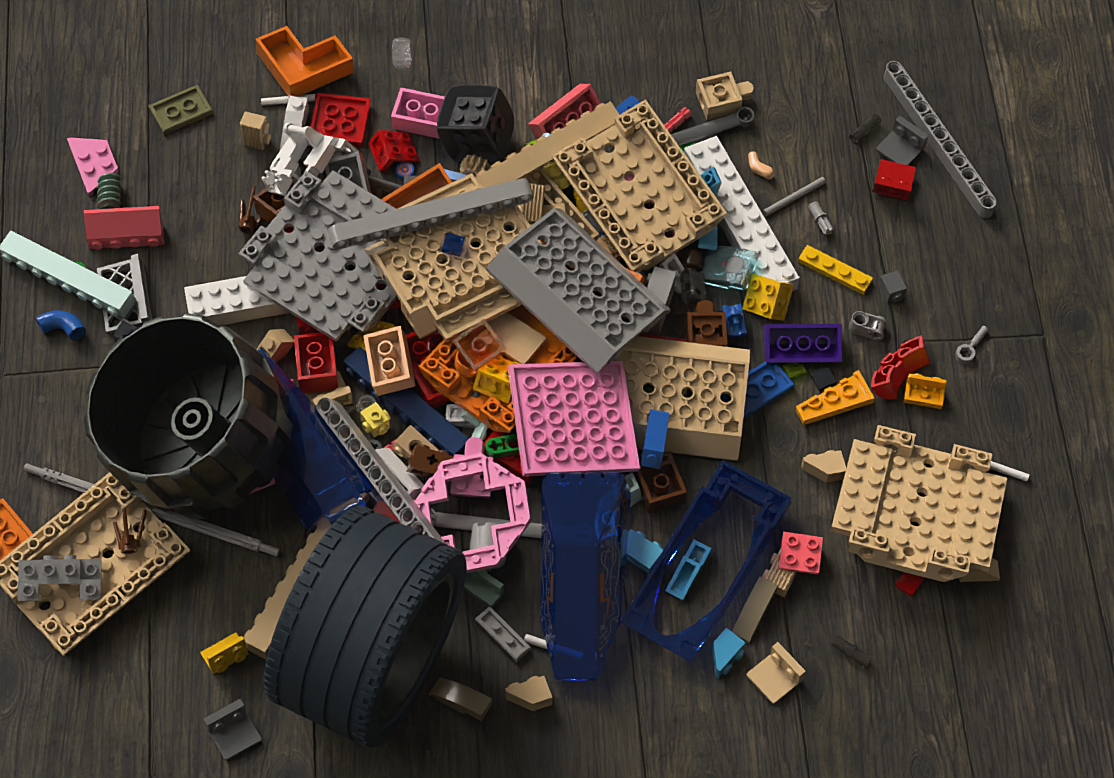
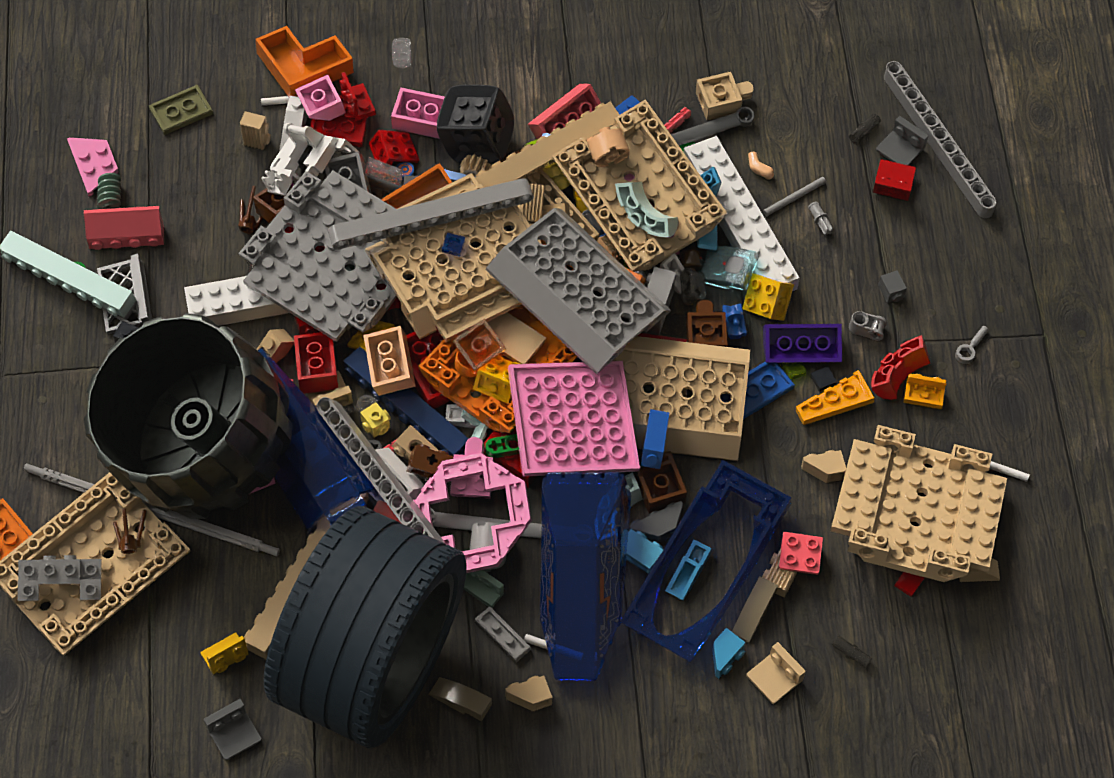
blue cylinder [35,310,86,340] -> none
yellow plate [798,245,873,295] -> none
none -> bright pink slope [295,75,346,121]
none -> red bracket [339,72,376,121]
none -> clear bracket [365,157,403,186]
none -> light nougat brick [586,127,630,167]
none -> light aqua brick [615,182,678,237]
none -> dark grey slope [629,501,683,544]

